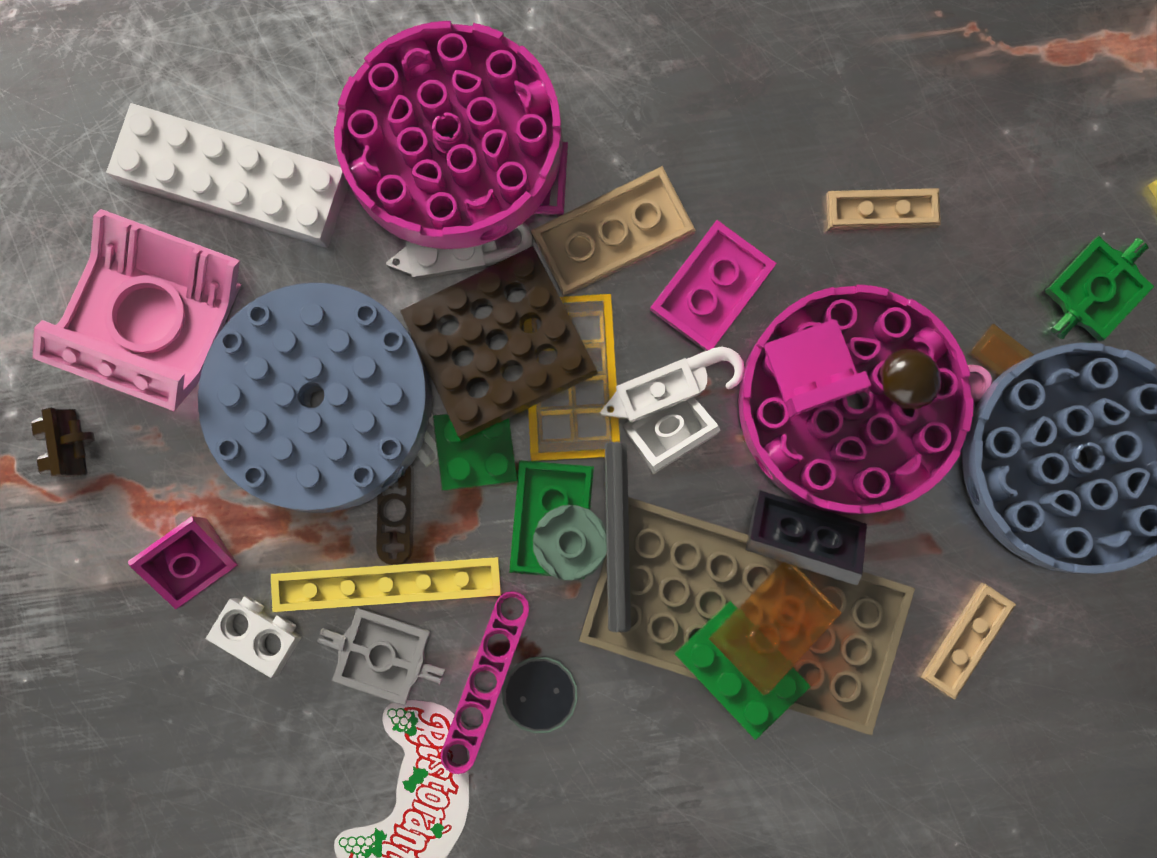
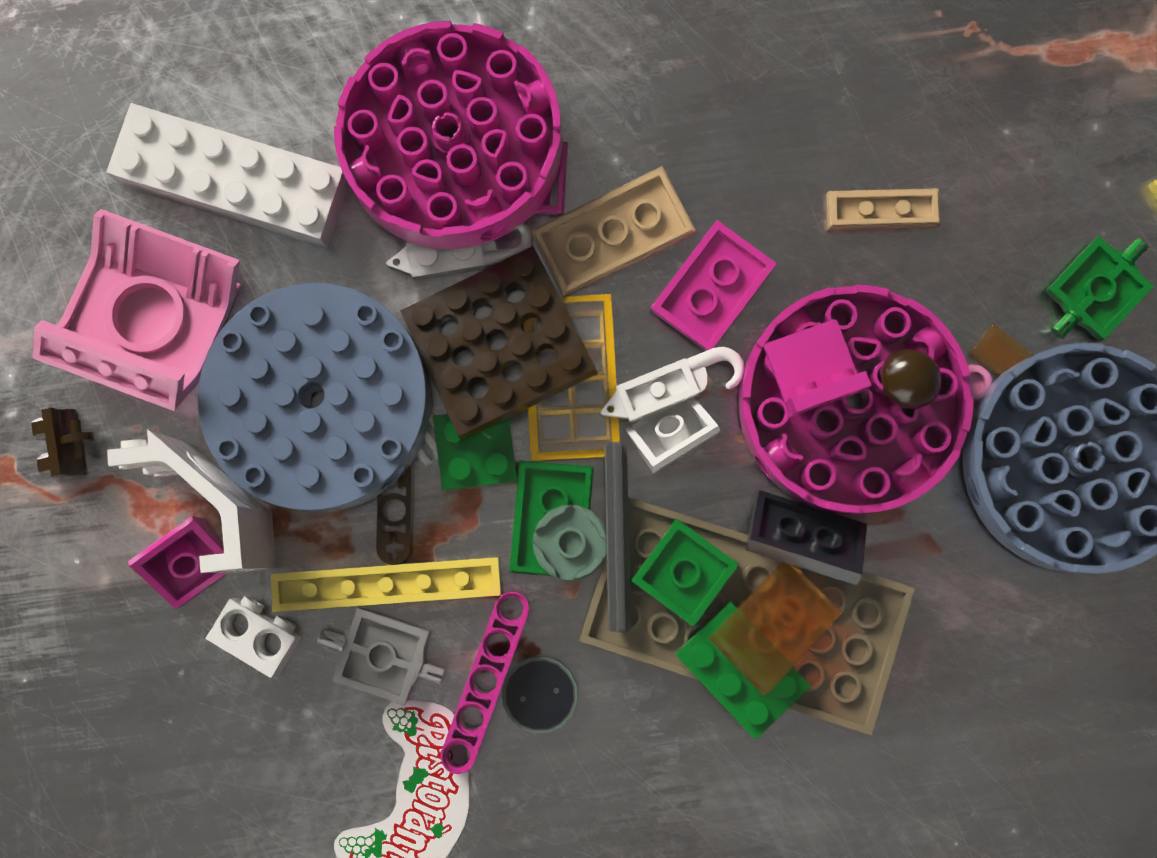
tan tile [920,583,1016,700] -> none
none -> white panel [107,429,277,573]
none -> green plate [631,518,739,627]

